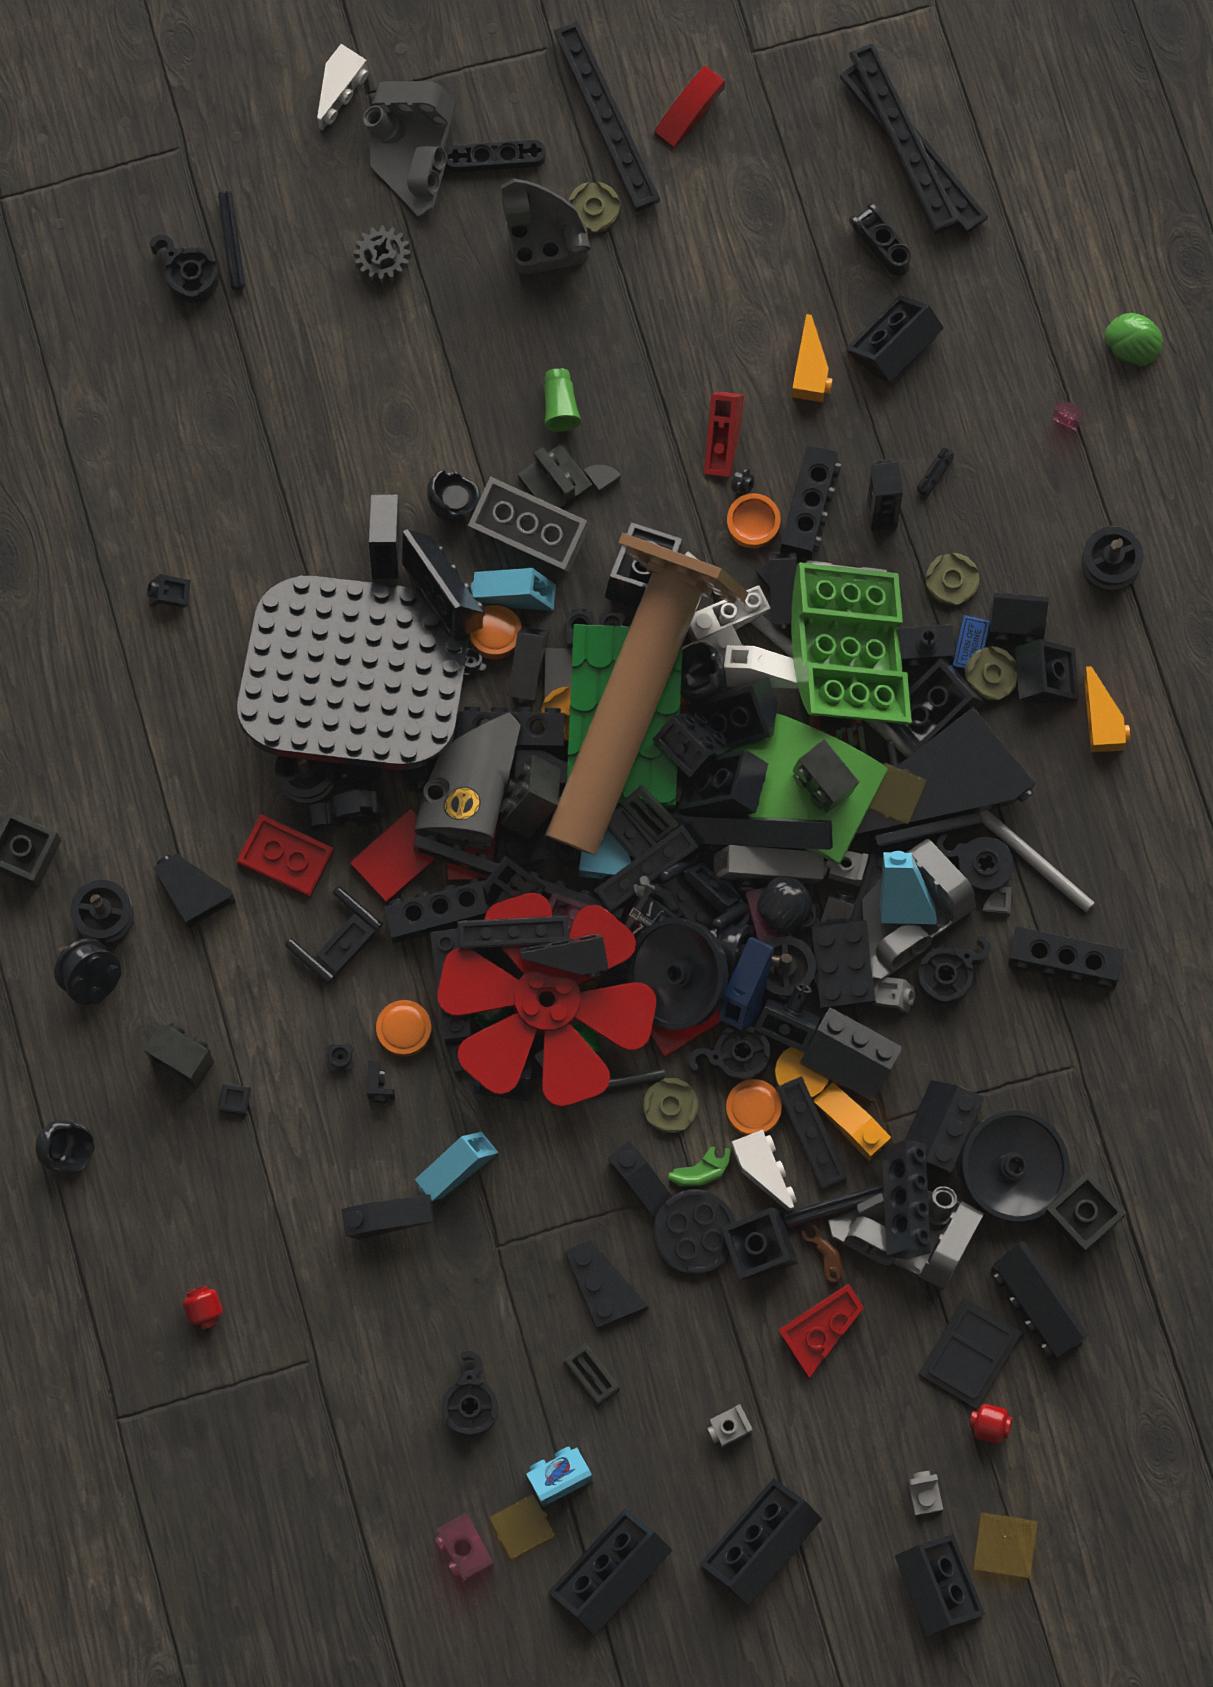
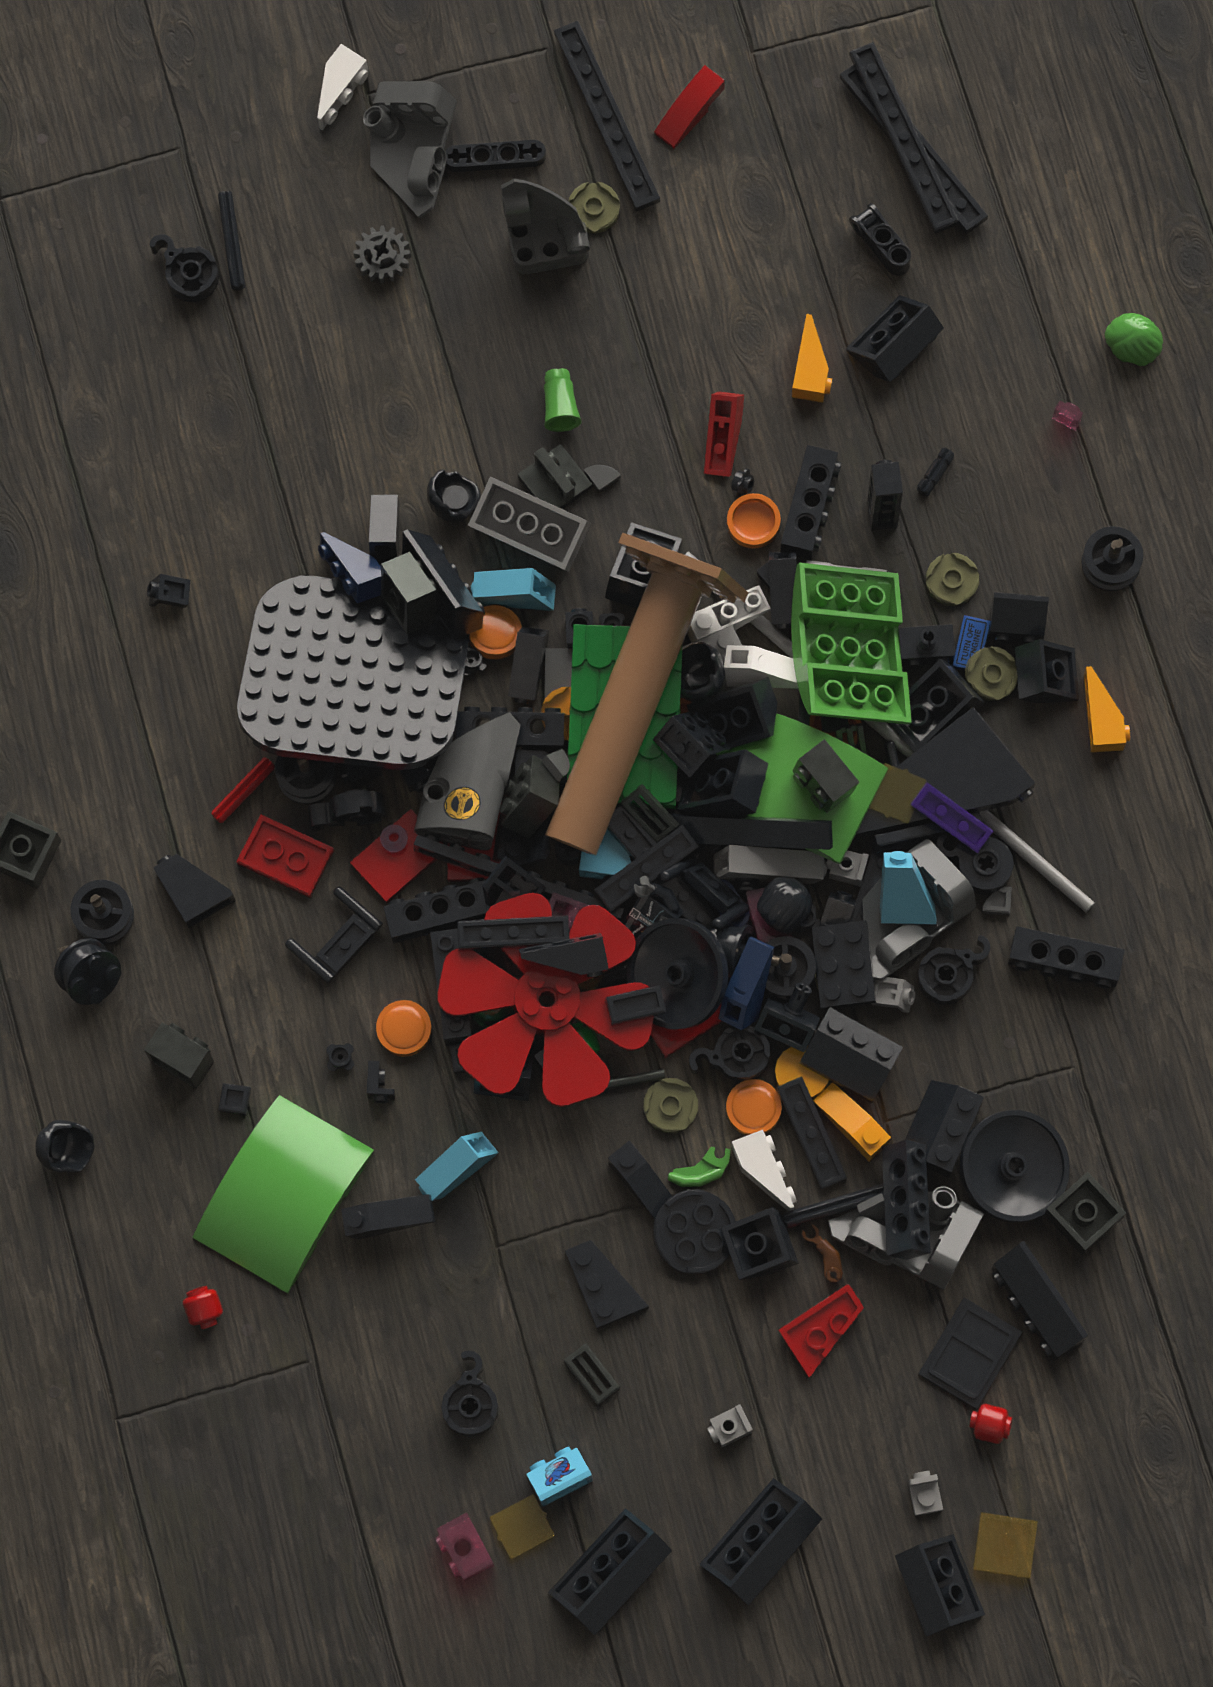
none -> bright green slope [193,1095,374,1294]
none -> red axle [211,757,275,823]
none -> dark blue slope [318,532,381,604]
none -> plate [380,825,408,852]
none -> pearl dark grey brick [381,552,438,635]
none -> dark grey tile [542,749,570,782]
none -> black tile [605,985,666,1025]
none -> dark purple tile [911,782,993,853]

